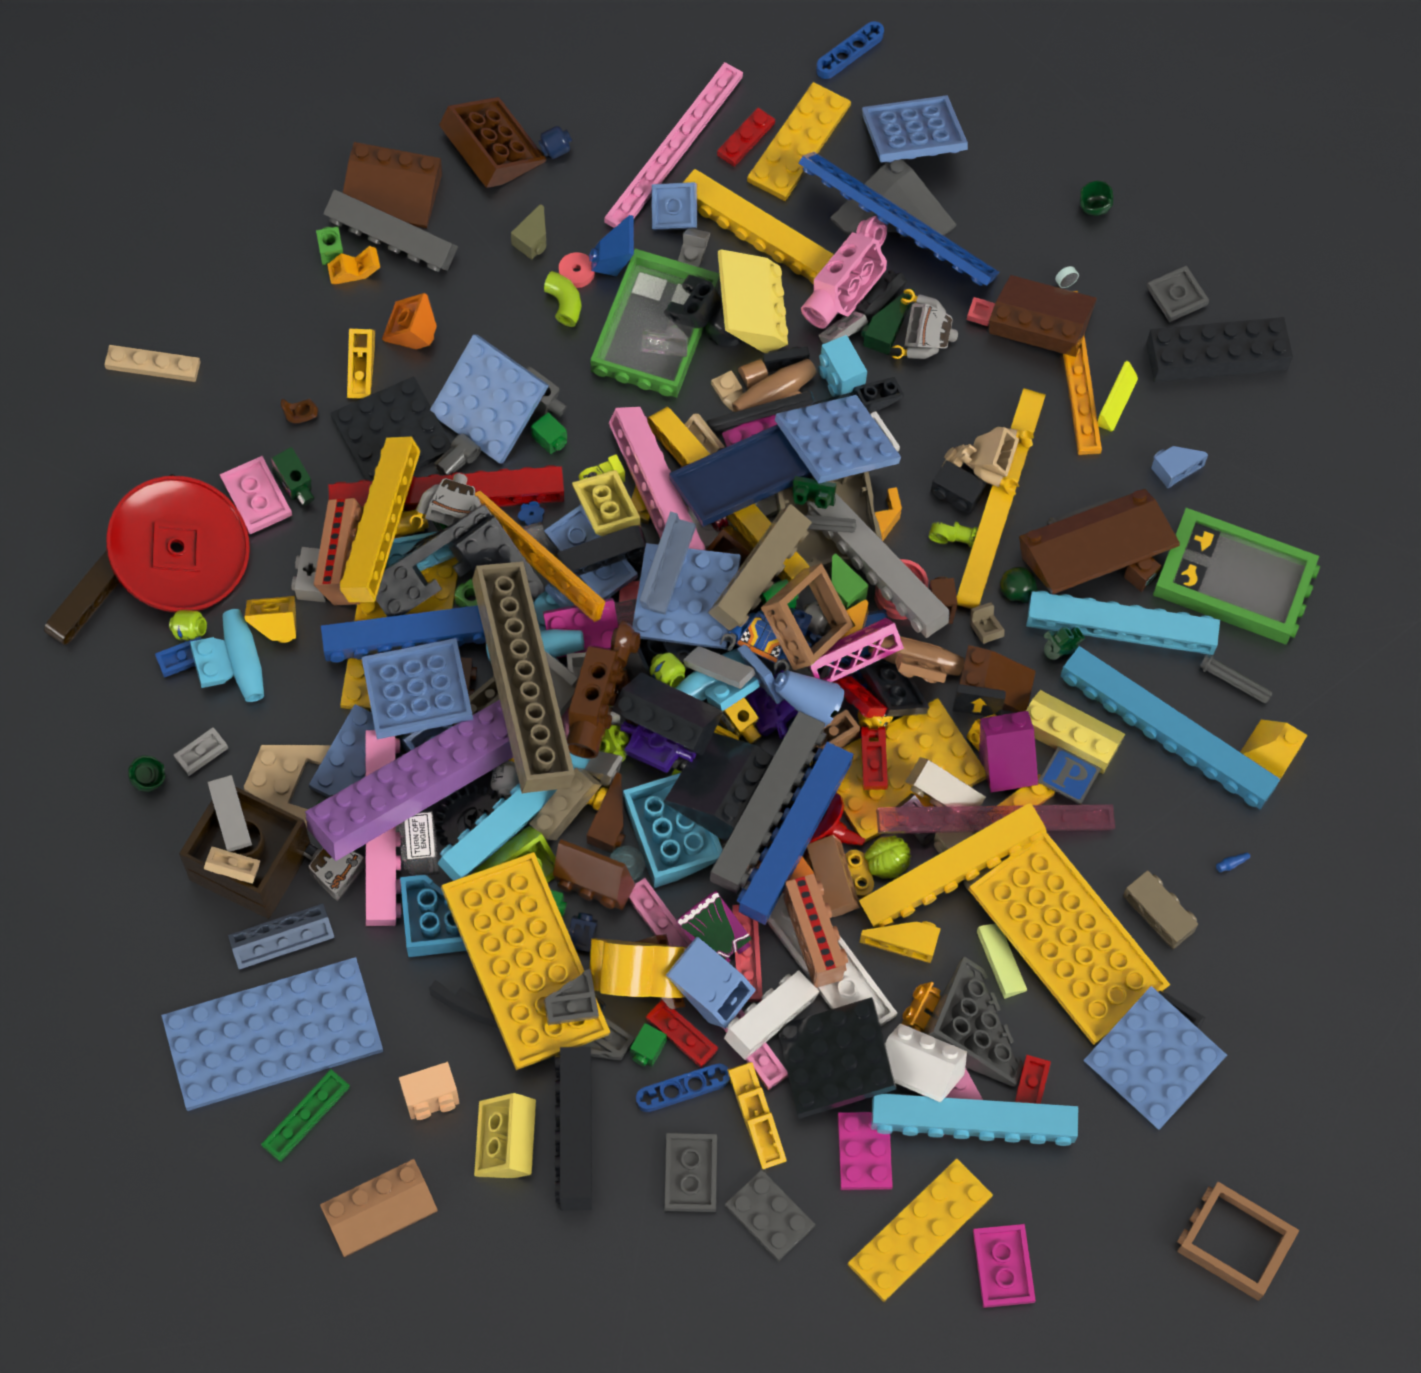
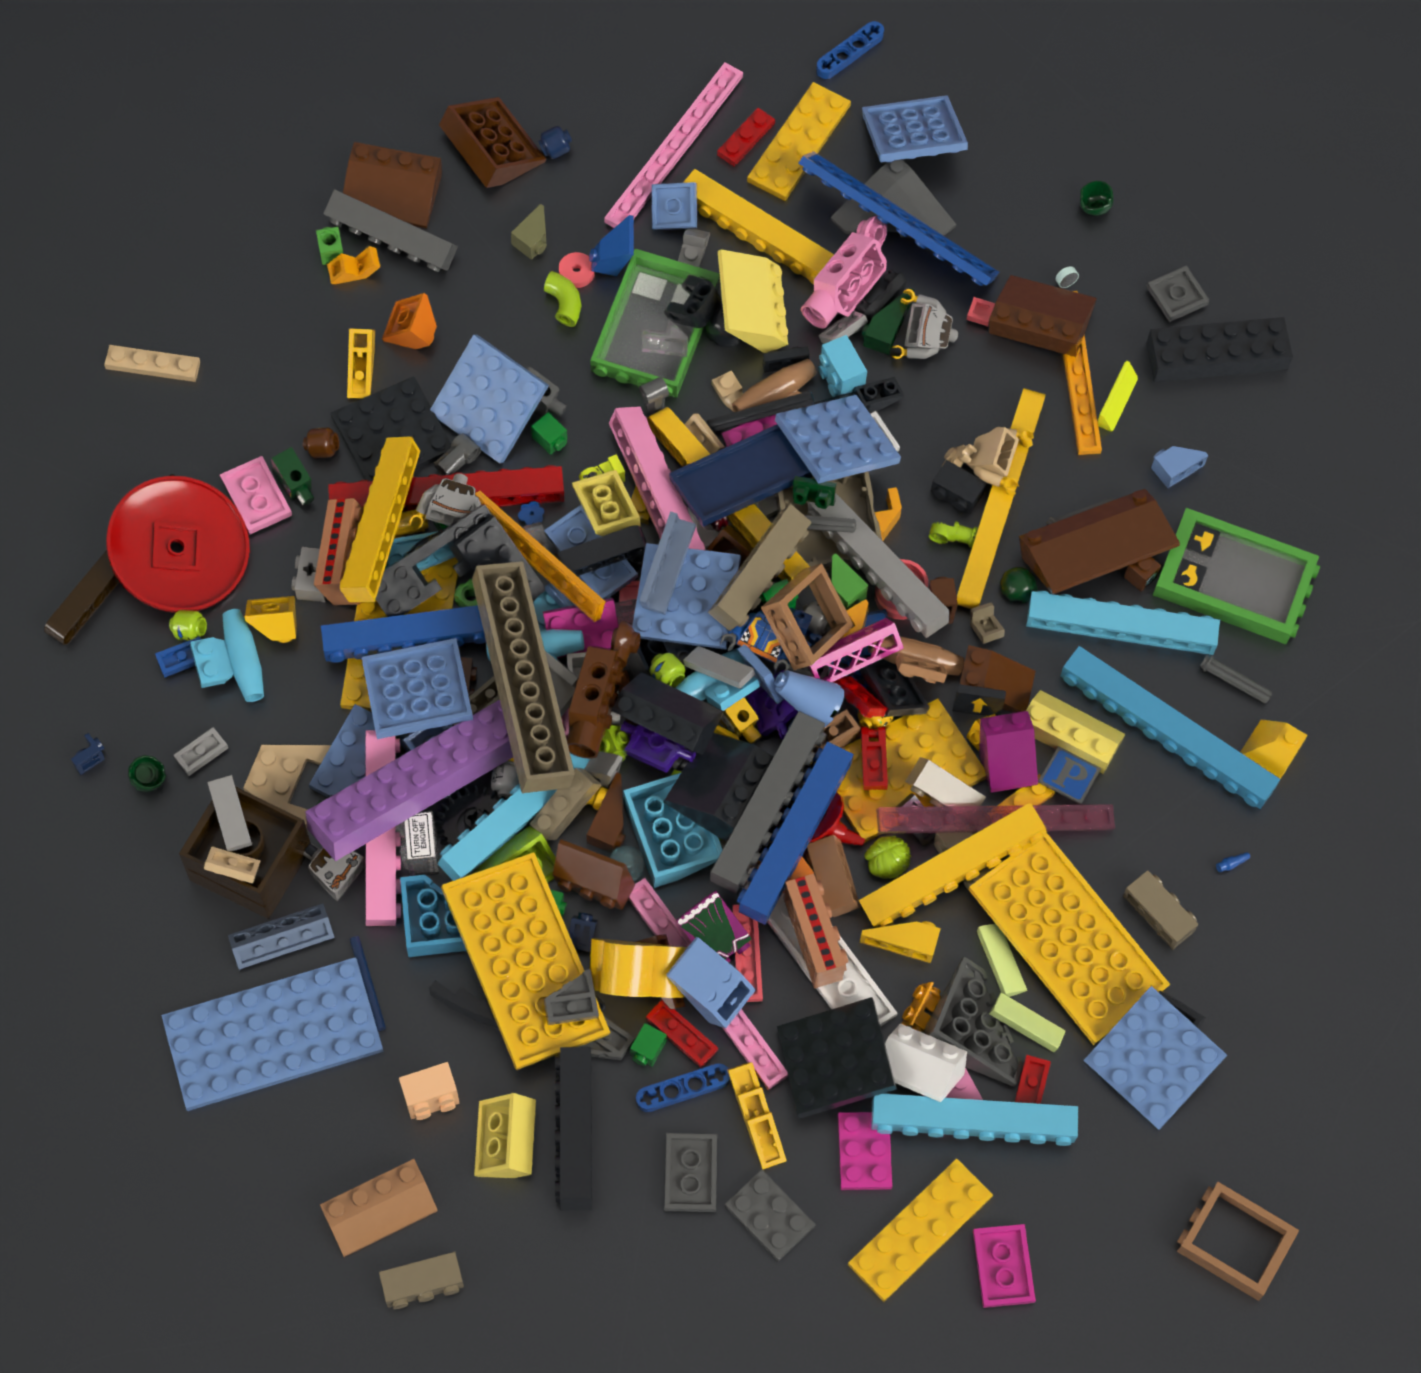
green tile [261,1069,350,1162] -> none
reddish brown hair [281,399,318,423] -> none
white brick [724,970,820,1060] -> none
medium nougat brick [738,359,768,389] -> none
yellow plate [845,850,874,899] -> none
dark green hips [1043,627,1085,659] -> none
none -> dark blue bracket [71,733,105,775]
none -> reddish brown head [303,427,339,458]
none -> dark blue bar [350,936,386,1031]
none -> dark tan brick [379,1252,464,1309]
none -> dark grey piece [639,377,669,415]
none -> yellowish green slope [989,993,1066,1053]

